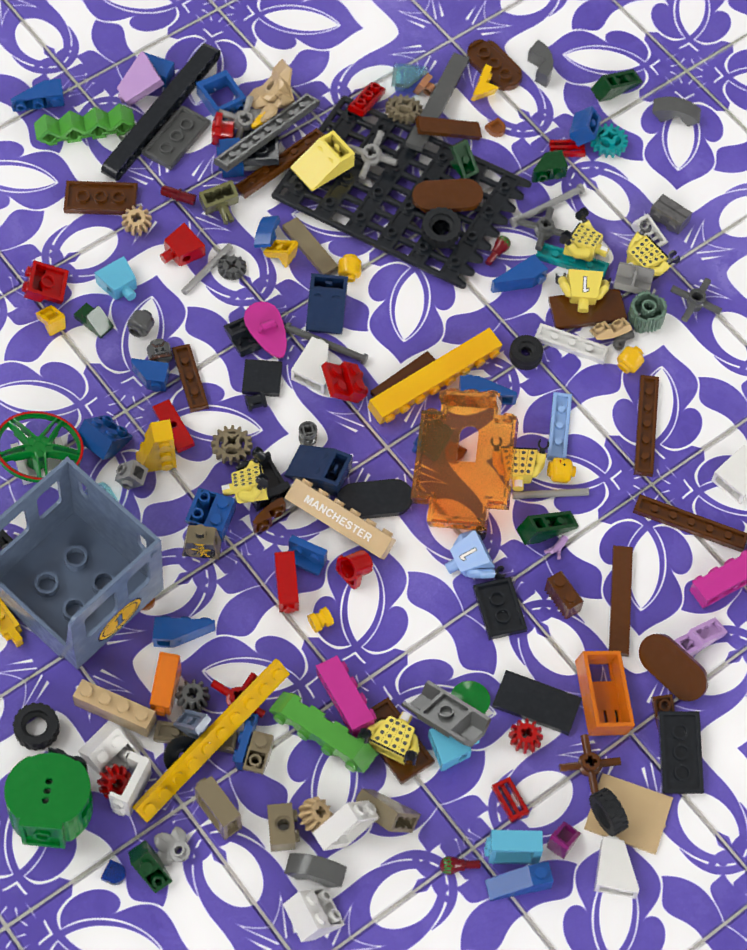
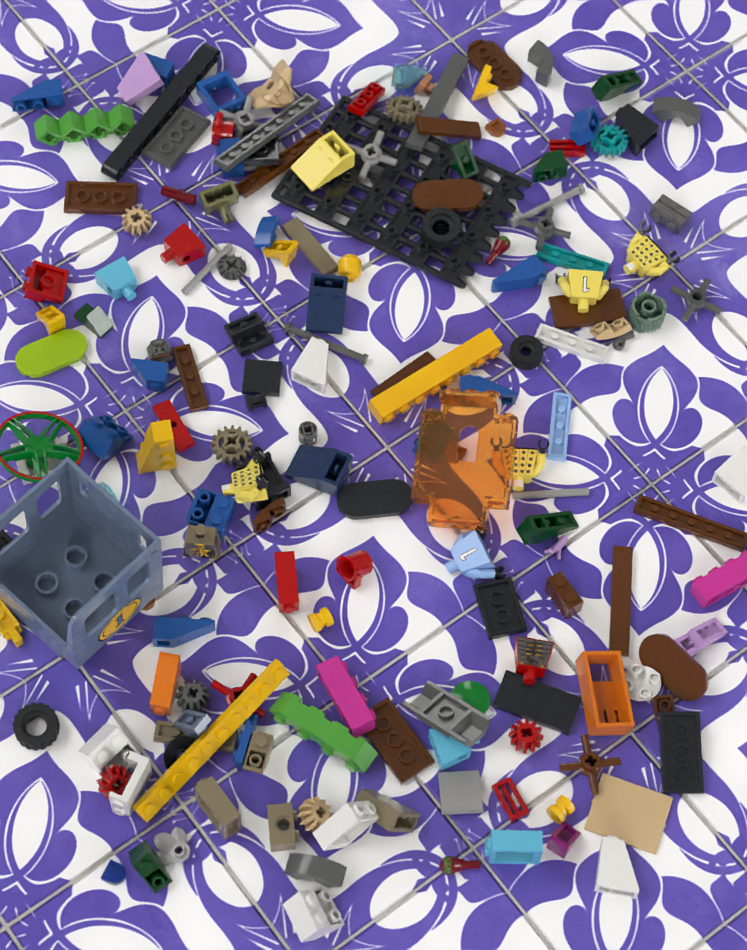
green piece [4,747,93,849] -> none
tan brick [73,679,157,738] -> none
light grey brick [114,459,148,490] -> none
dark grey head [127,310,155,338] -> none
dark pink shield [244,301,287,359] -> none
tan piece [251,99,282,129] -> none
tan brick [284,478,396,560] -> none
blue bracket [288,535,328,576] -> none
red plate [321,361,368,403] -> none
light yellow torso [357,712,419,766] -> none
slope [485,861,554,901] -> none
yellow head [547,457,576,483] -> none
light yellow torso [559,207,609,262] -> none
black tyre [589,788,629,837] -> none
light grey panel [613,262,655,294] -> none
yellow head [617,346,644,374] -> none
white slope [631,213,668,247] -> none
reddish brown tile [633,375,659,477] -> none
none -> lime tile [15,329,87,378]
none -> light grey slope [438,770,483,815]
none -> torso [514,636,554,685]
none -> yellow wheel [546,795,575,825]
none -> black slope [615,103,660,157]
none -> white dish [625,664,661,701]

